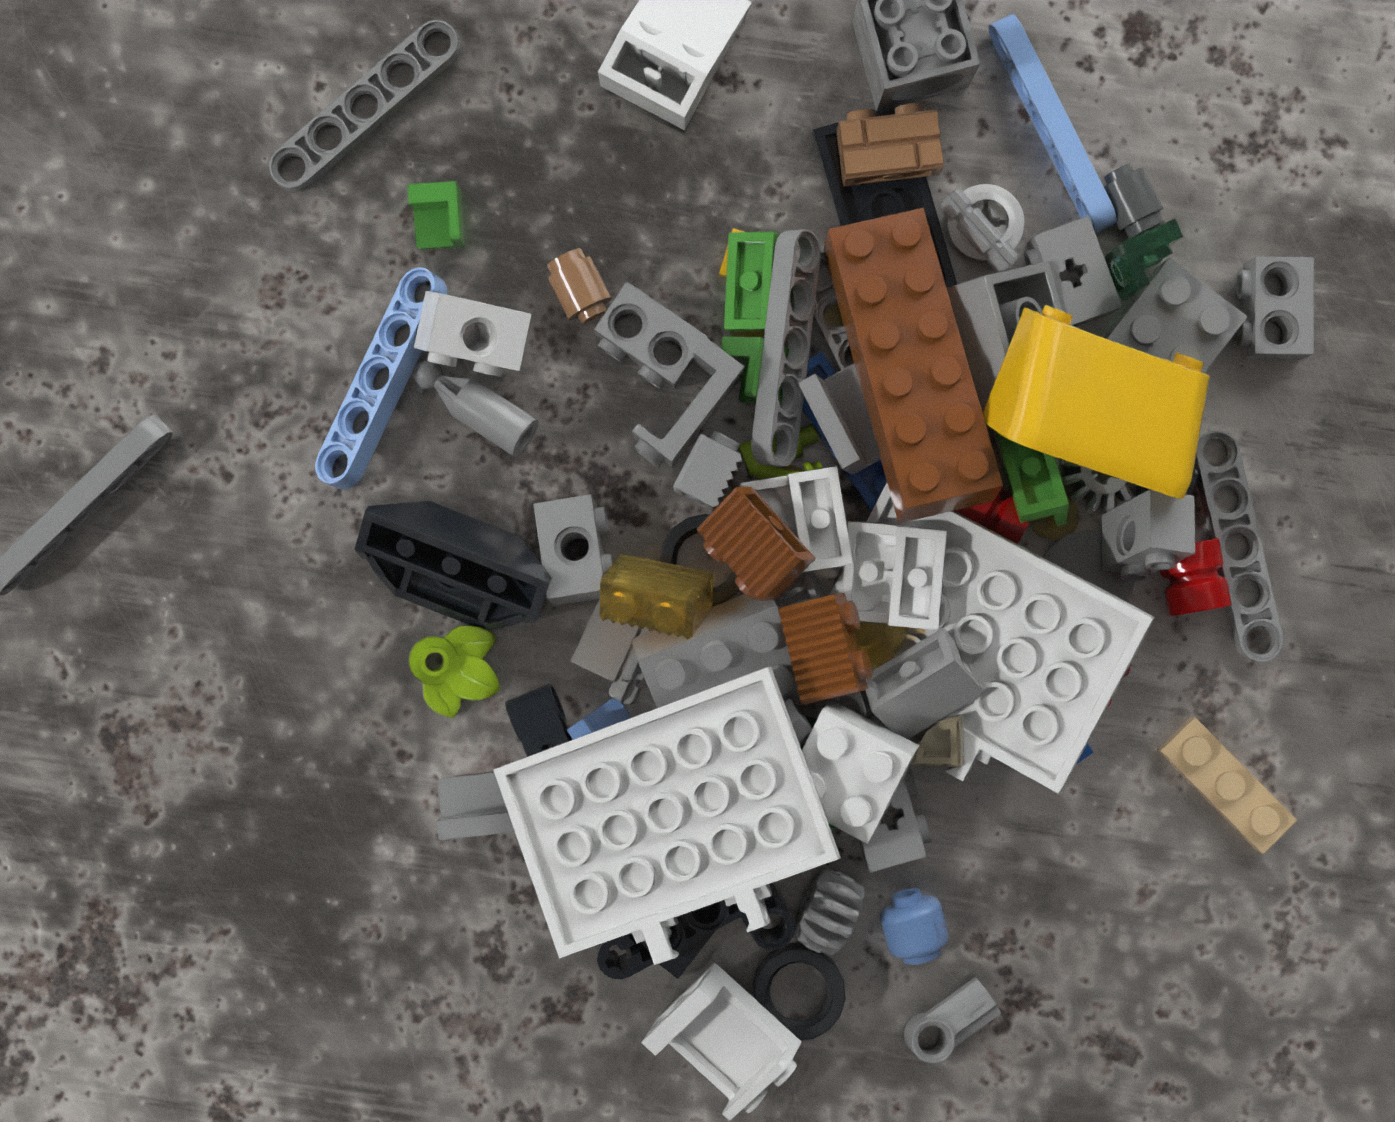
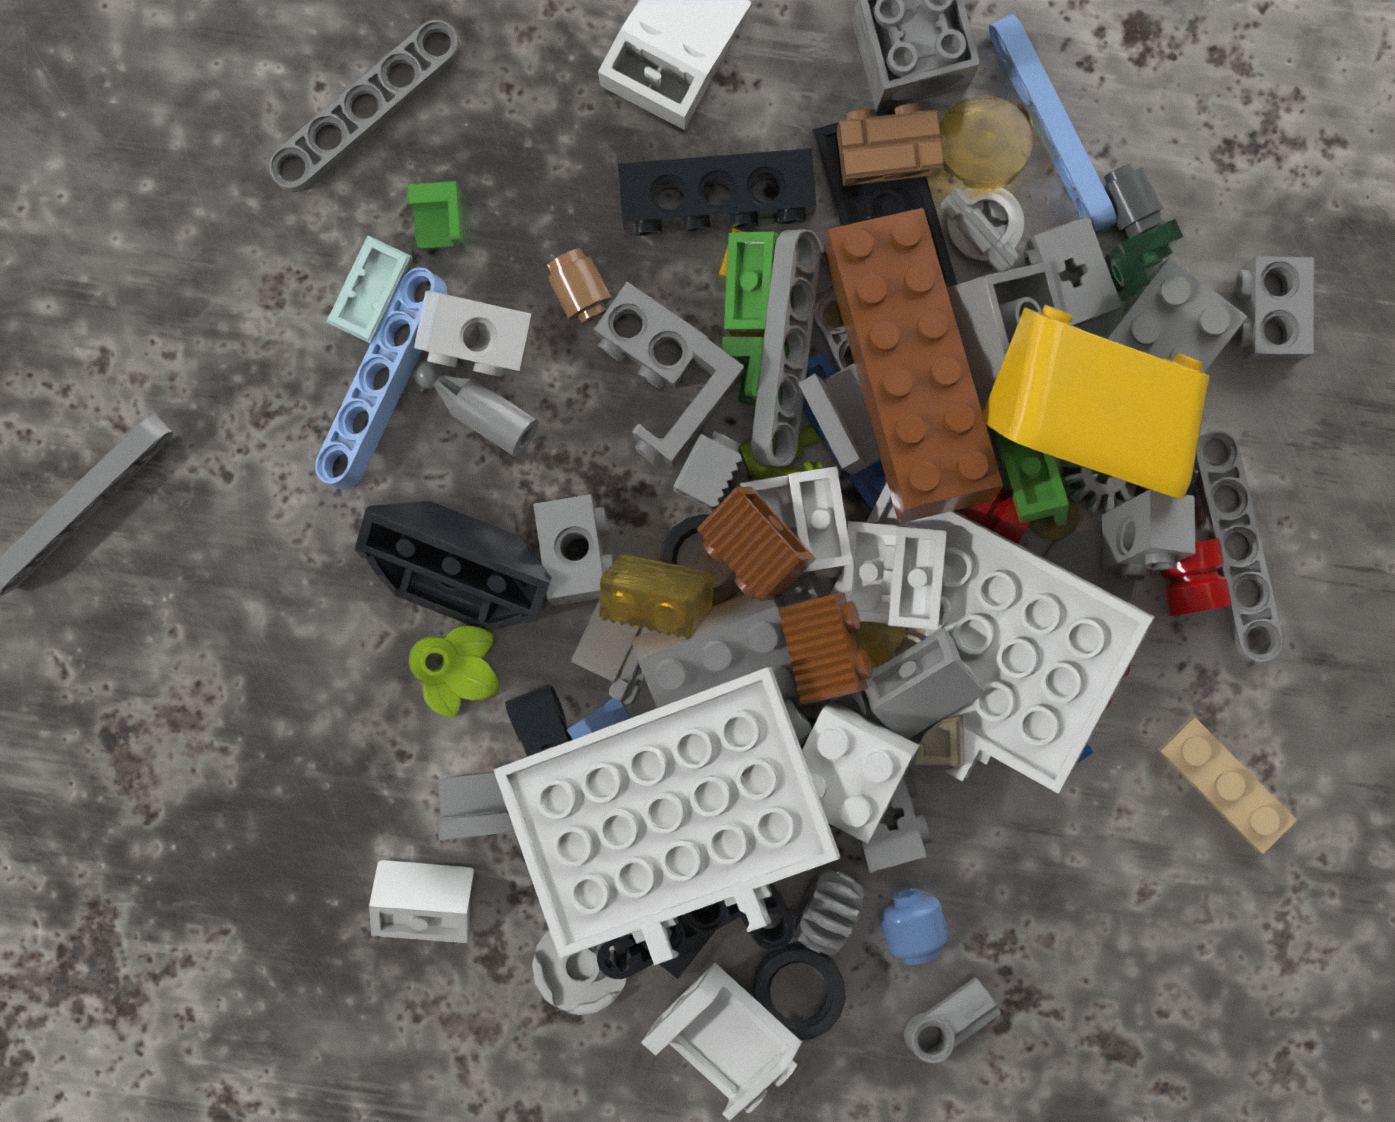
none -> light aqua plate [326,235,413,344]
none -> white panel [369,860,474,943]
none -> white tile [532,929,626,1015]
none -> black brick [618,148,817,236]
none -> clear yellow tile [939,95,1033,190]

